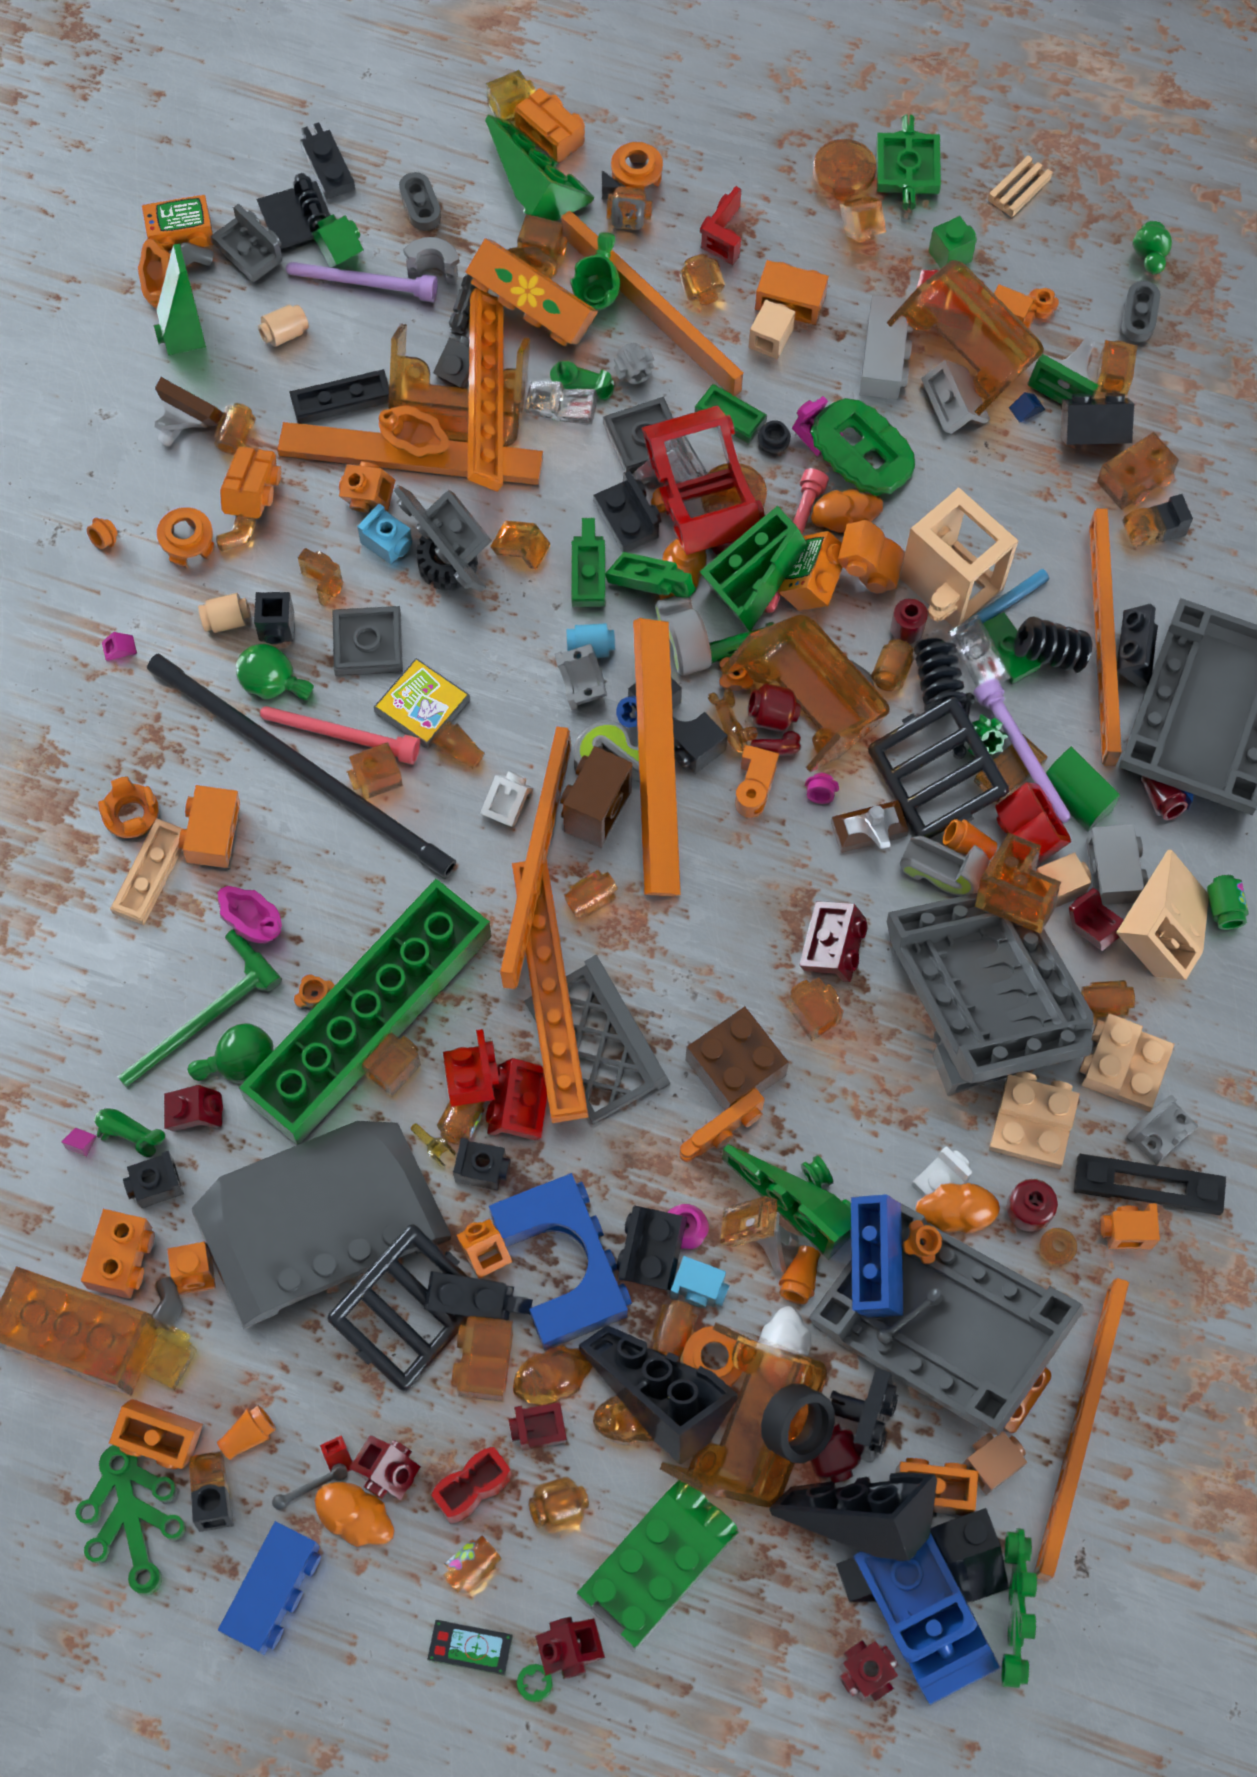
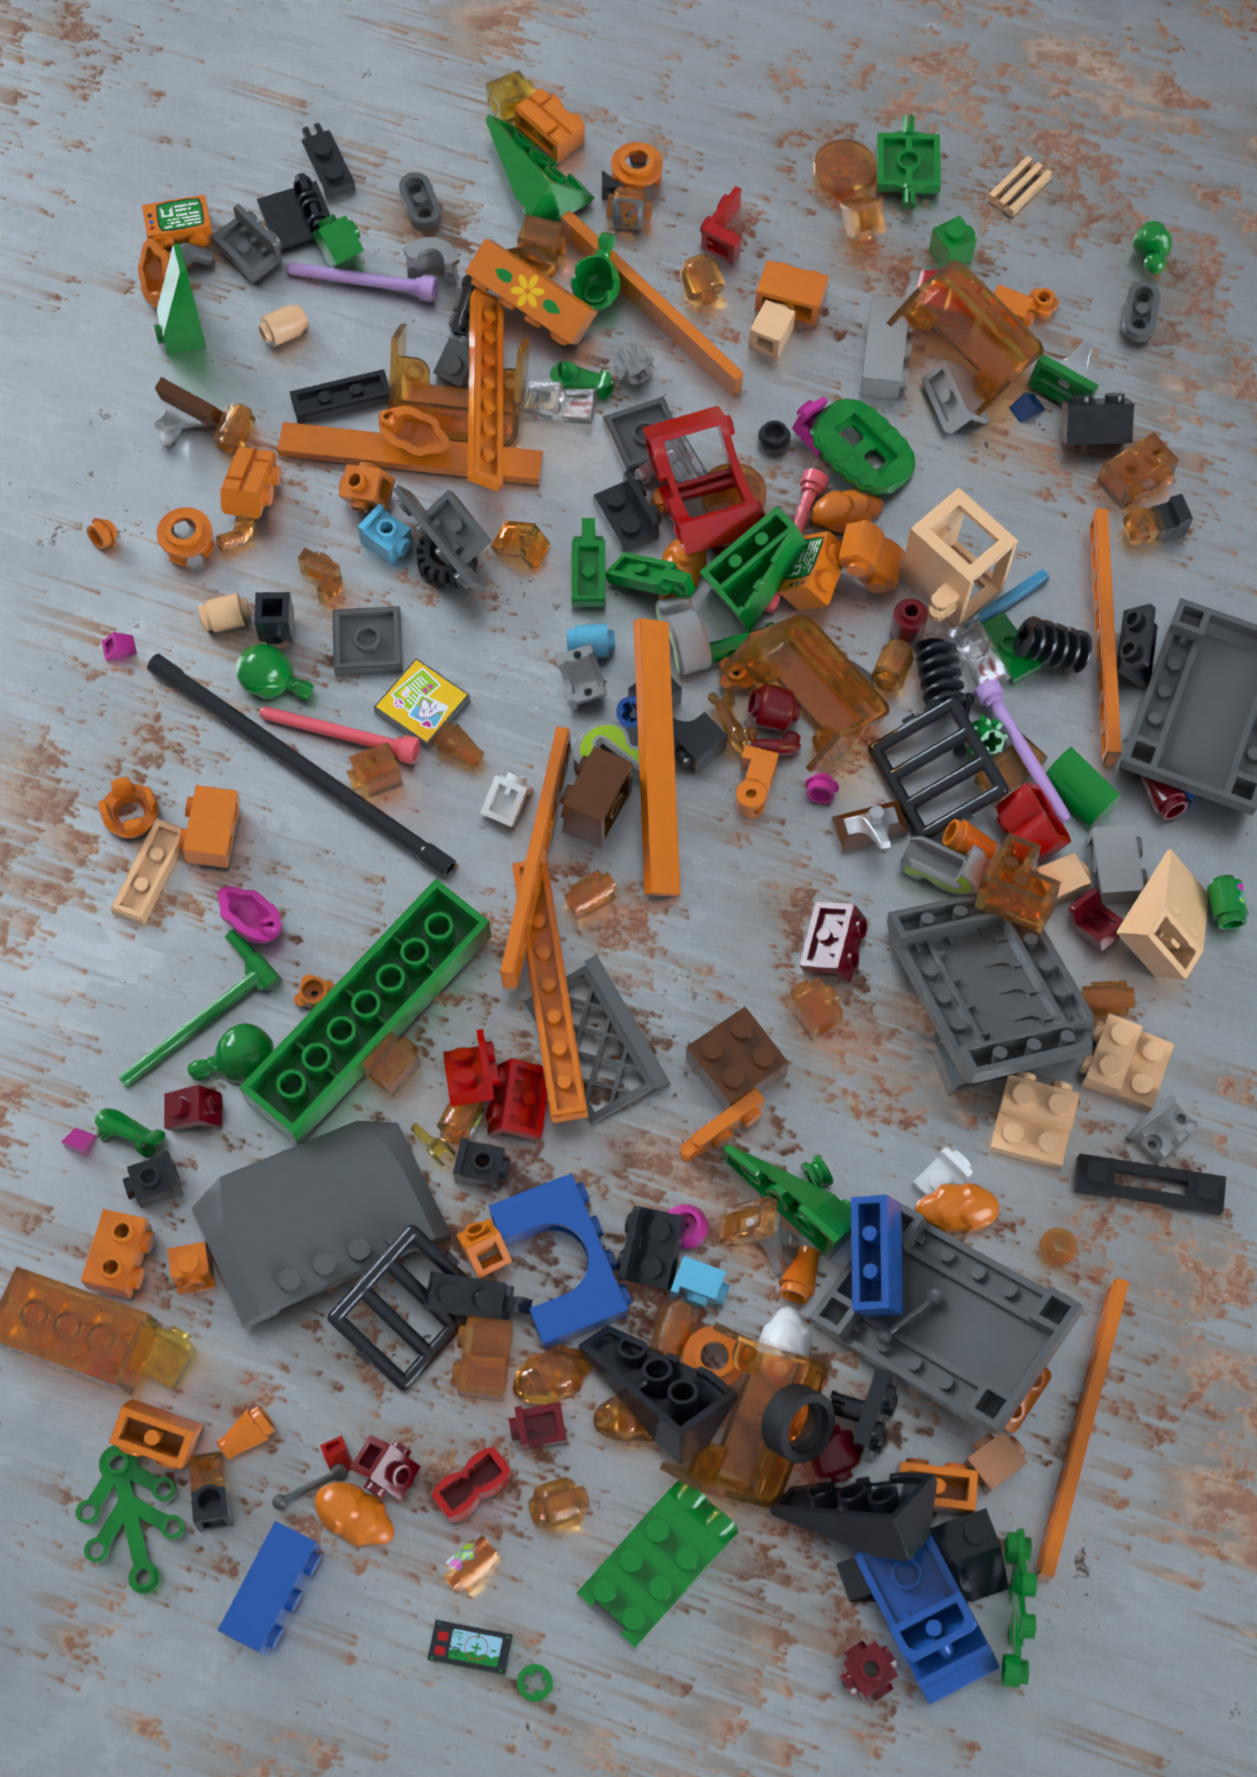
dark grey arm [146,1277,182,1333] -> none
dark red brick [535,1617,605,1679] -> none
green tile [694,383,767,444] -> none
orange plate [903,1220,942,1264] -> none
dark red head [1006,1179,1058,1232] -> none
clear orange brick [1096,340,1138,396] -> none
orange brick [1101,1203,1160,1249] -> none

